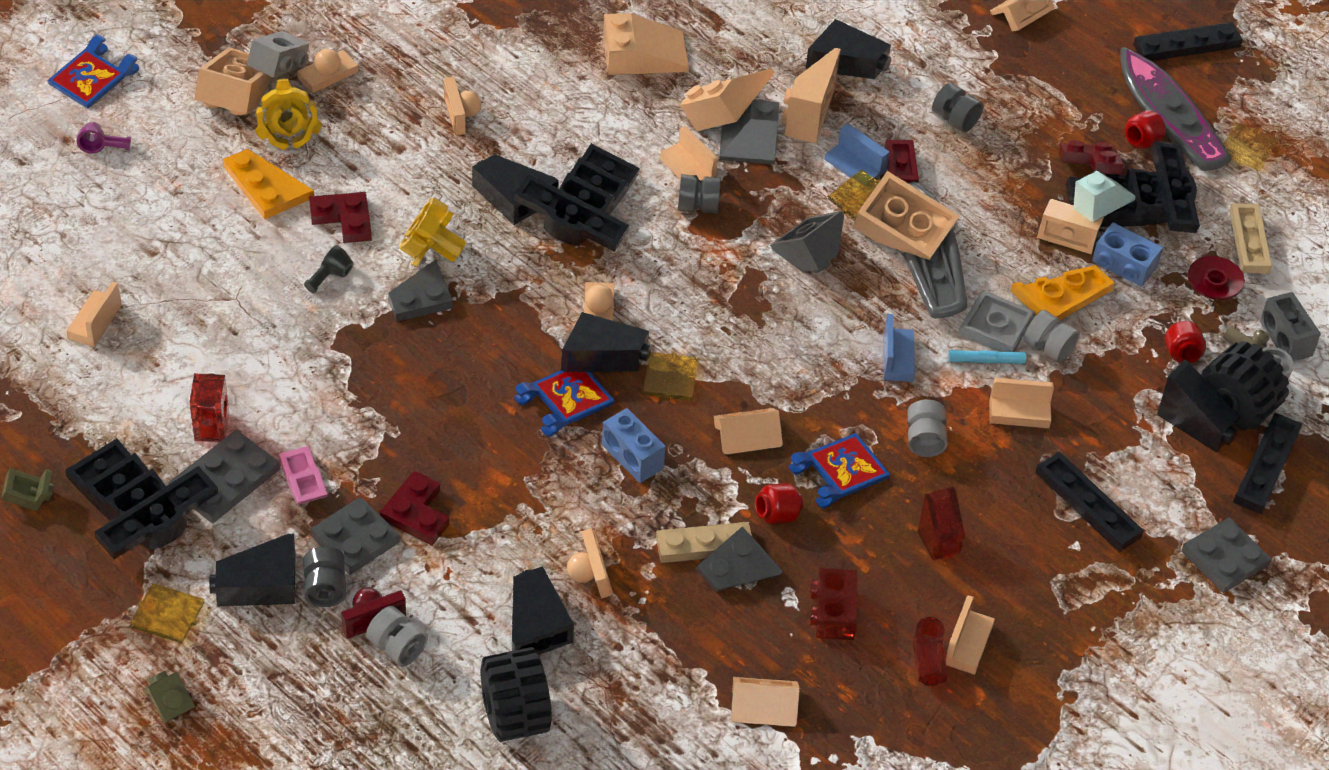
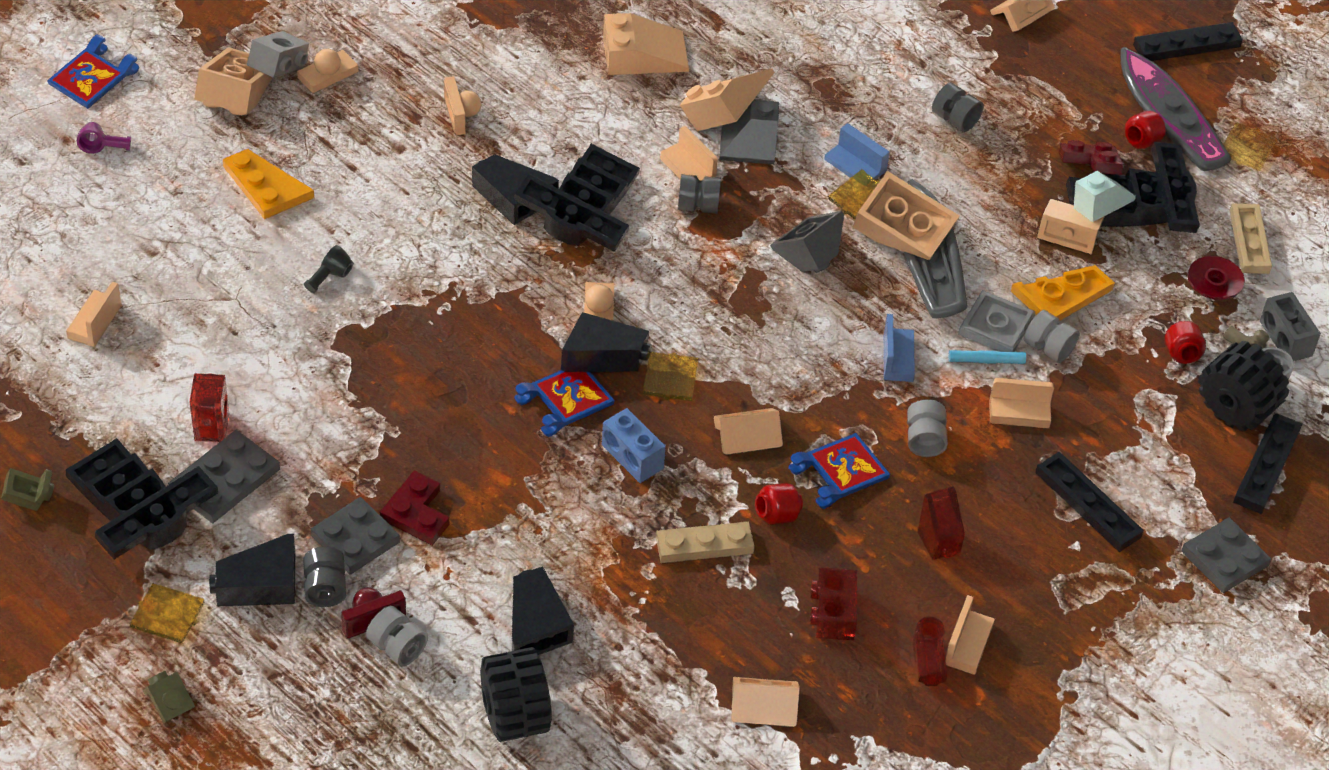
yellow piece [255,79,322,150] -> none
bright pink slope [279,446,327,505] -> none
dark red plate [309,192,372,243] -> none
dark grey wing [388,261,453,322] -> none
yellow piece [399,197,467,267] -> none
light nougat tile [567,528,613,598] -> none
dark grey wing [695,526,783,592] -> none
light nougat slope [781,48,841,143] -> none
black slope [806,19,892,79] -> none
dark red plate [885,140,919,183] -> none
medium blue brick [1092,223,1163,287] -> none
black slope [1157,360,1239,453] -> none

